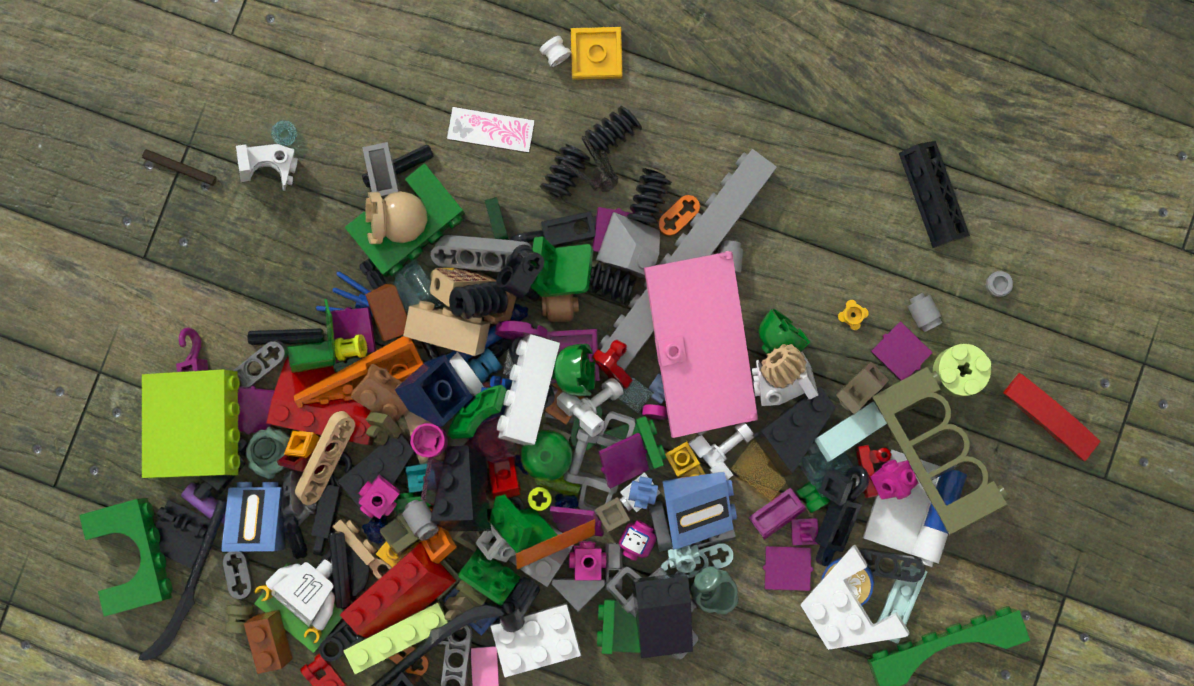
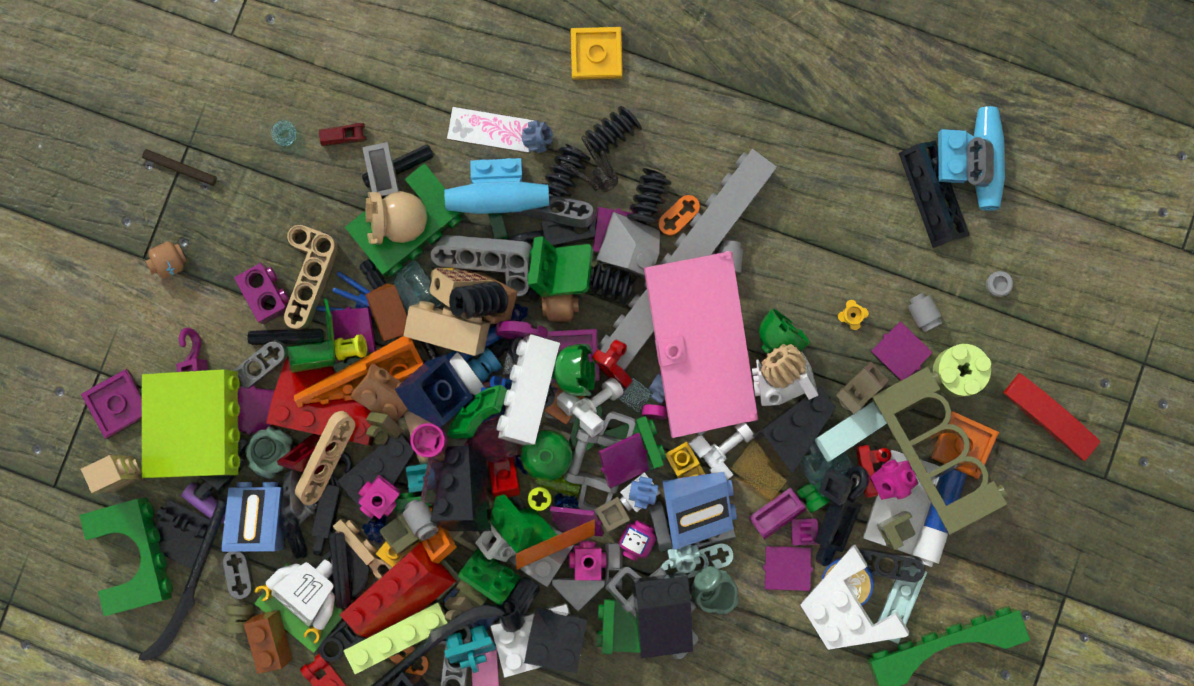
white tile [236,144,298,191] -> none
light orange slope [284,430,320,458] -> none
black piece [496,244,544,298] -> none
white wheel [539,36,571,67] -> none
none -> magenta tile [81,369,142,439]
none -> tan brick [81,455,143,493]
none -> medium nougat head [145,241,186,279]
none -> magenta brick [234,263,289,325]
none -> tan beam [284,225,339,330]
none -> dark red bar [319,123,367,146]
none -> teal hips [444,626,496,673]
none -> medium azure plate [445,158,549,214]
none -> flat silver beam [512,194,594,228]
none -> sand blue gear [521,120,553,153]
none -> black slope [524,607,588,673]
none -> olive panel [877,511,916,550]
none -> orange tile [930,411,999,479]
none -> medium azure plate [938,106,1005,211]
none -> flat silver beam [967,137,994,187]

